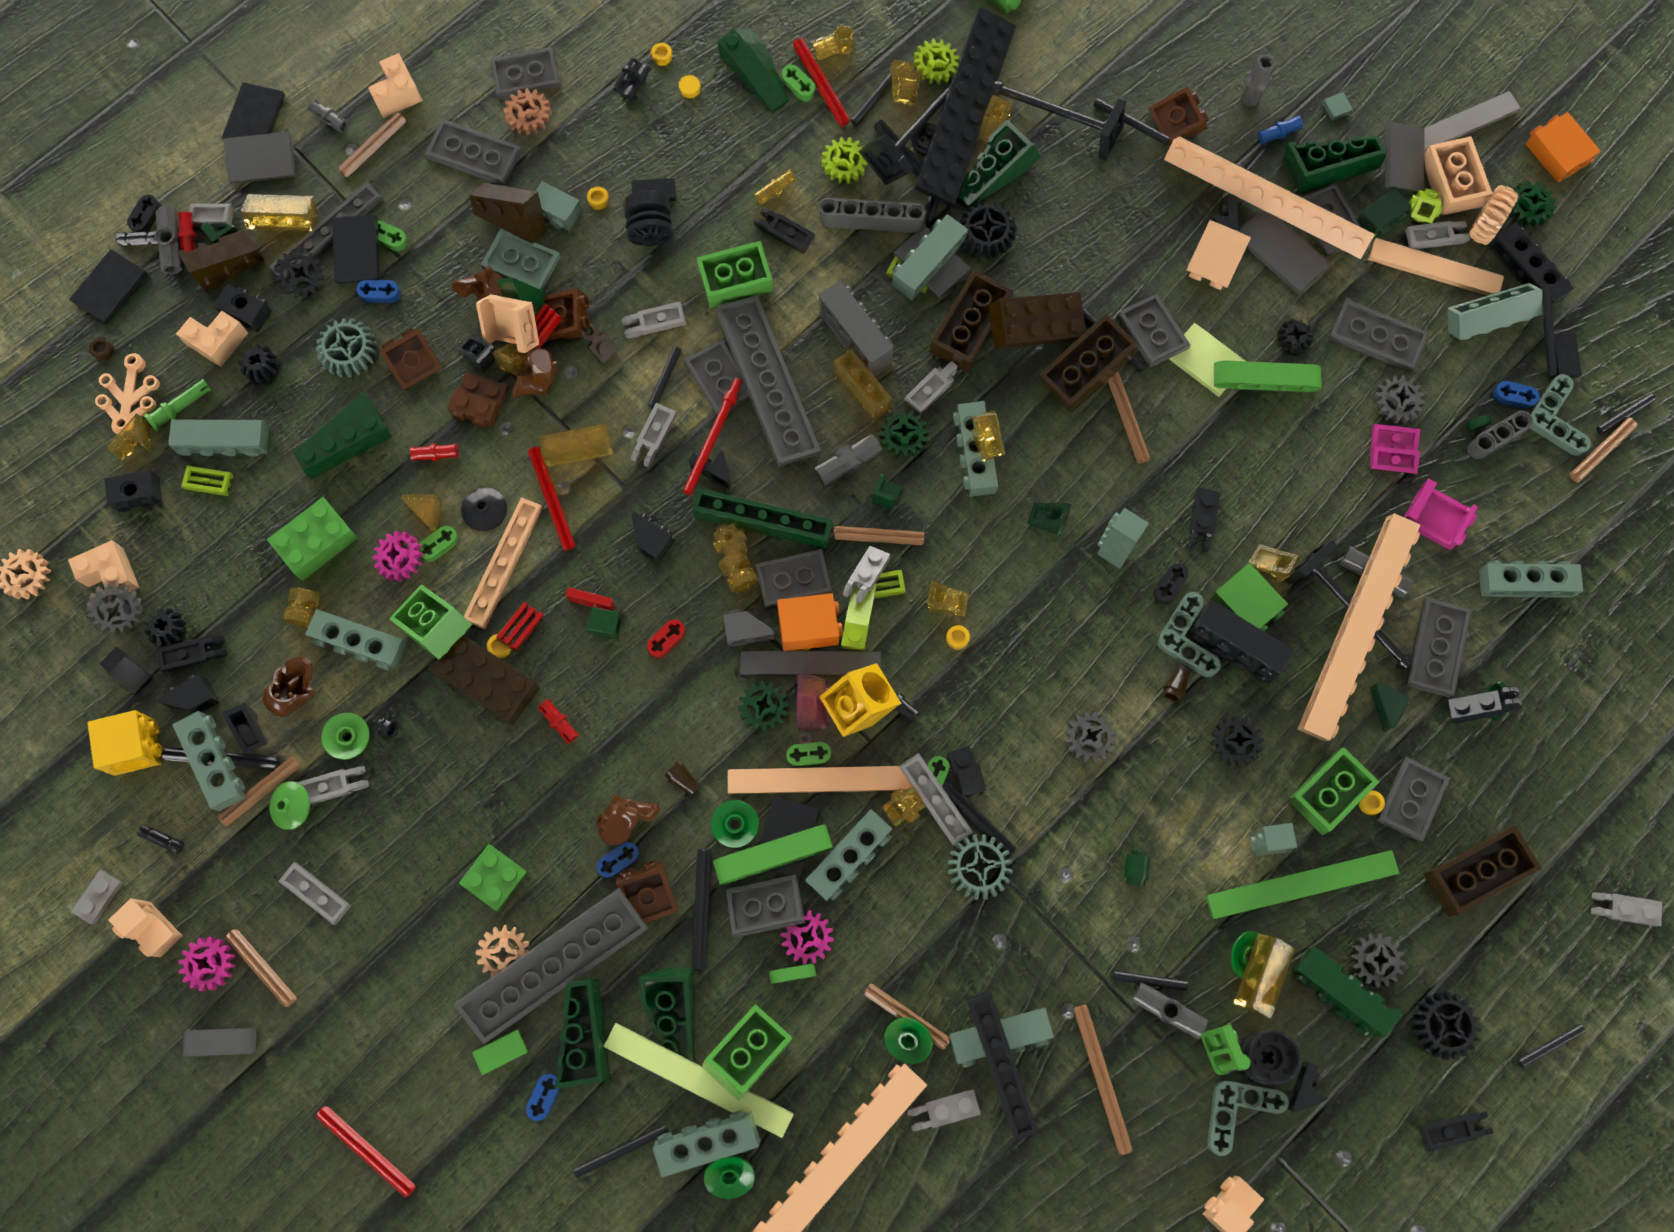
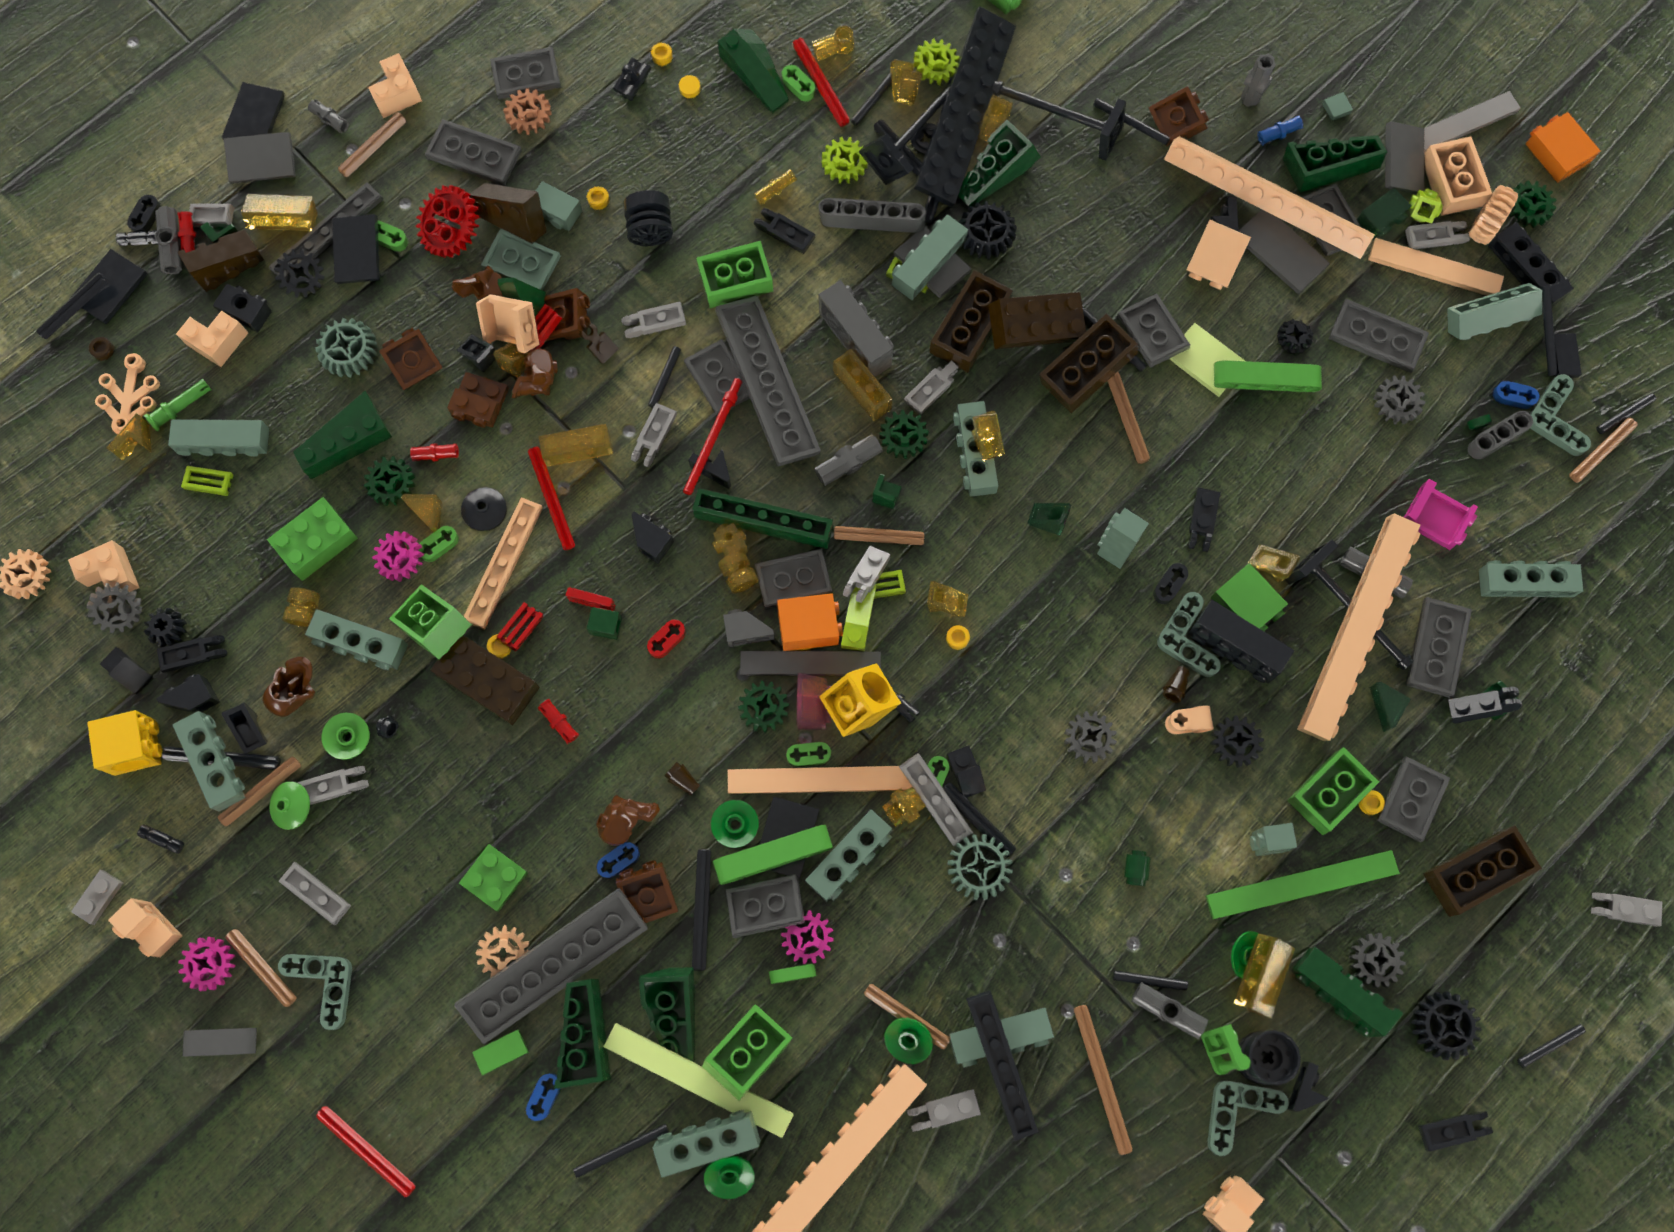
black brick [104,469,162,512] -> none
black gear [238,344,279,384] -> none
blue beam [357,280,401,303] -> none
black tile [631,178,676,201] -> none
dark pink slope [1370,424,1421,474] -> none
none -> black axle [36,273,109,339]
none -> sand green beam [278,954,352,1030]
none -> dark green gear [364,456,415,506]
none -> red gear [416,185,480,258]
none -> light nougat piece [1165,706,1214,735]

